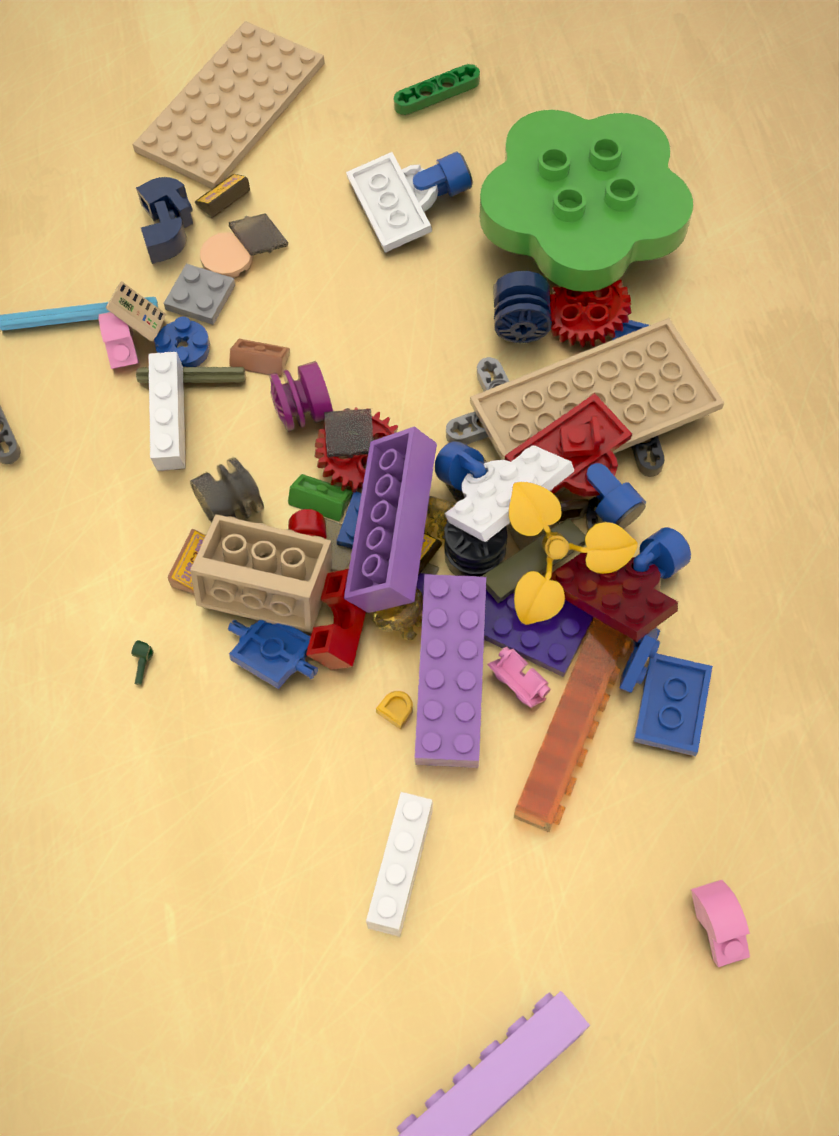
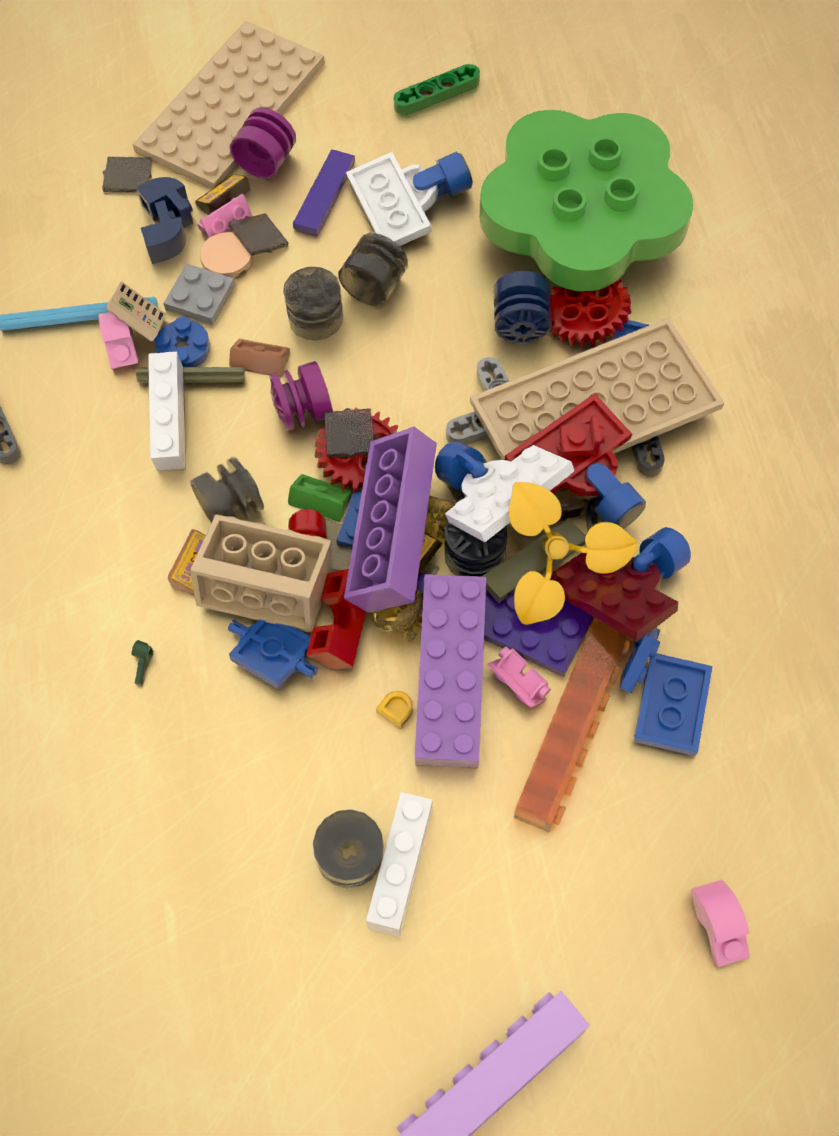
none -> clear smoke piece [102,156,152,192]
none -> bright pink hinge [197,194,253,238]
none -> magenta wheel [230,108,296,179]
none -> clear smoke wheel [283,266,344,340]
none -> dark purple tile [293,149,355,236]
none -> clear smoke wheel [313,809,384,889]
none -> clear smoke wheel [338,232,408,306]

